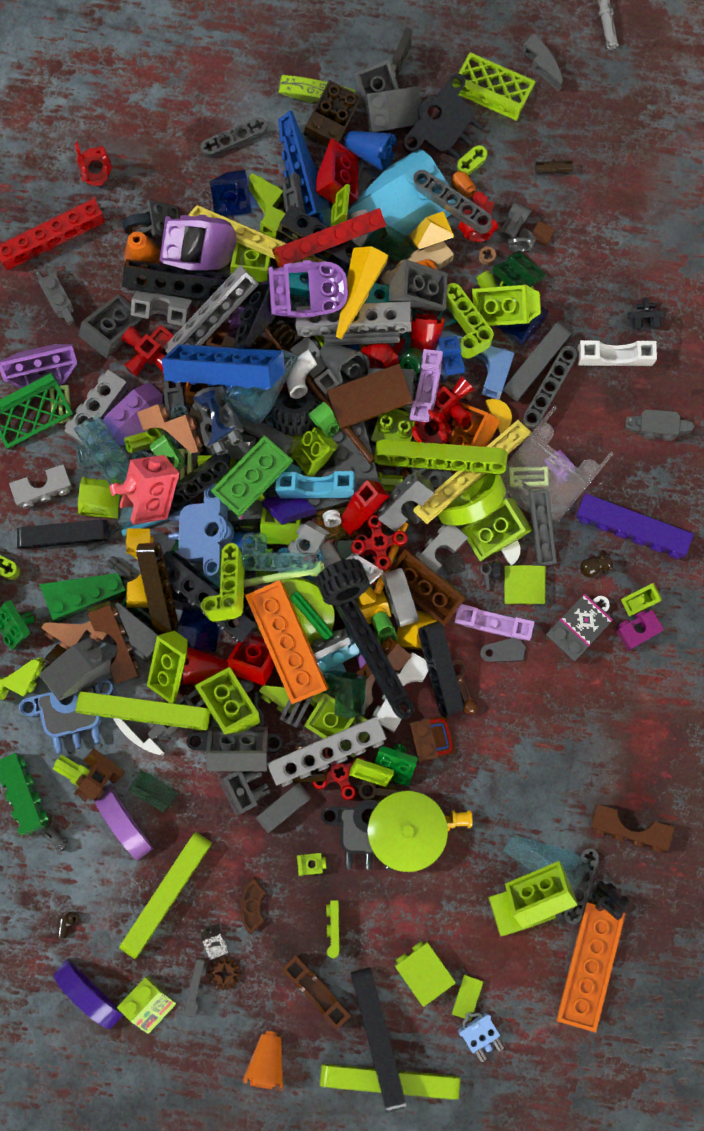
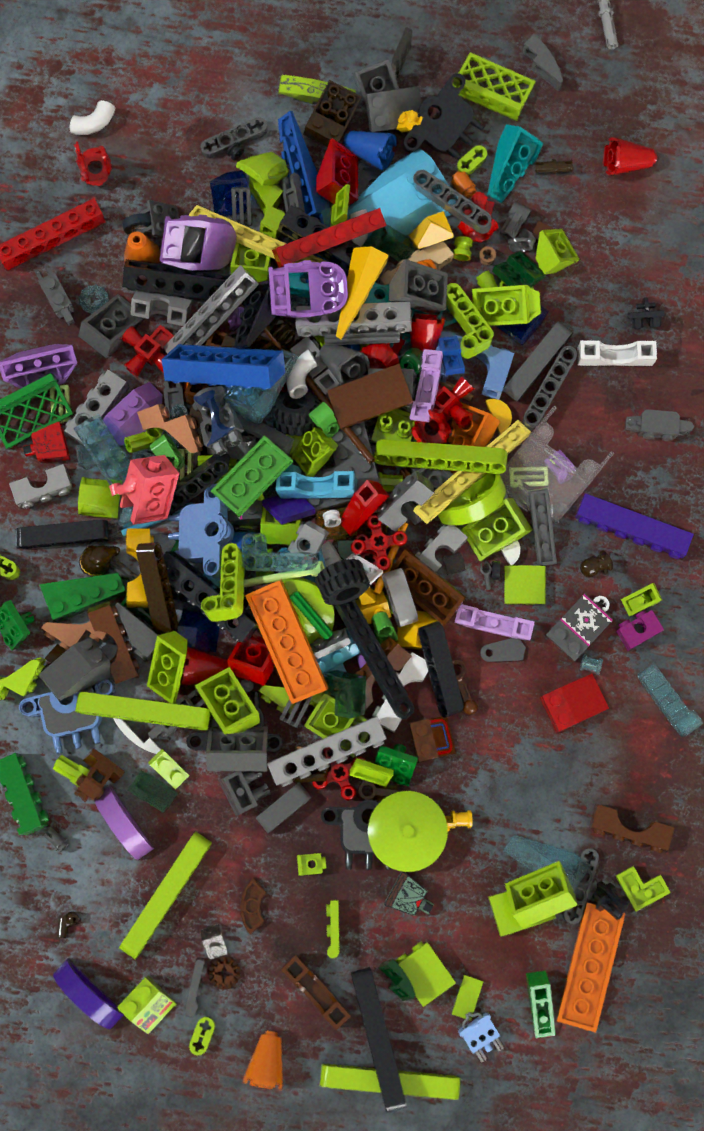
none -> red torso [23,422,71,463]
none -> white cylinder [70,101,115,135]
none -> clear light blue gear [79,284,109,314]
none -> dark brown hair [79,545,120,577]
none -> lime plate [148,749,189,790]
none -> lime beam [189,1016,215,1056]
none -> black bush [226,142,244,161]
none -> dark grey tile [231,187,252,225]
none -> lime slope [235,152,289,185]
none -> dark green slope [378,959,416,1001]
none -> torso [384,871,434,916]
none -> yellow plate [396,110,423,132]
none -> lime wheel [453,236,473,261]
none -> teal wedge [487,124,544,203]
none -> green slope [526,970,555,1038]
none -> lime slope [536,229,580,274]
none -> red slope [540,674,609,733]
none -> clear light blue bush [579,654,603,675]
none -> red cone [603,137,657,175]
none -> lime plate [615,866,670,912]
none -> clear light blue beam [637,664,703,737]

